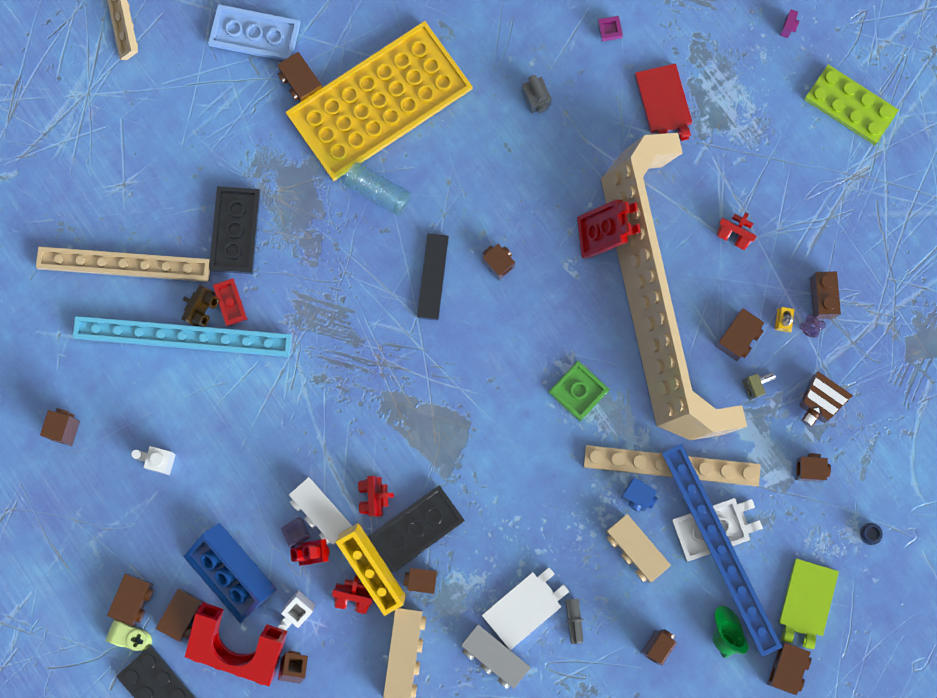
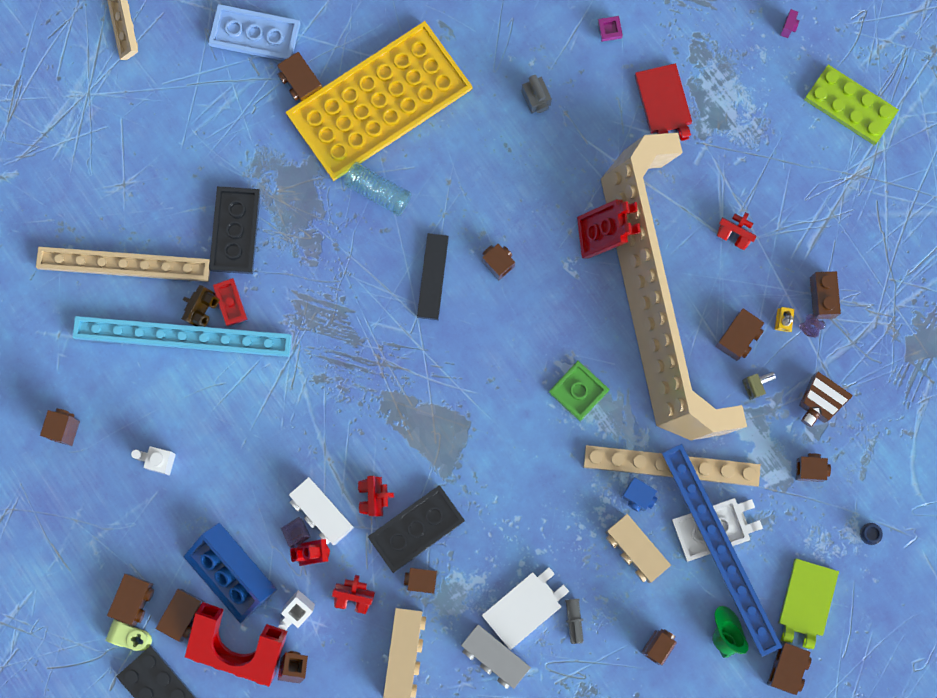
yellow brick [336,523,406,616] -> none

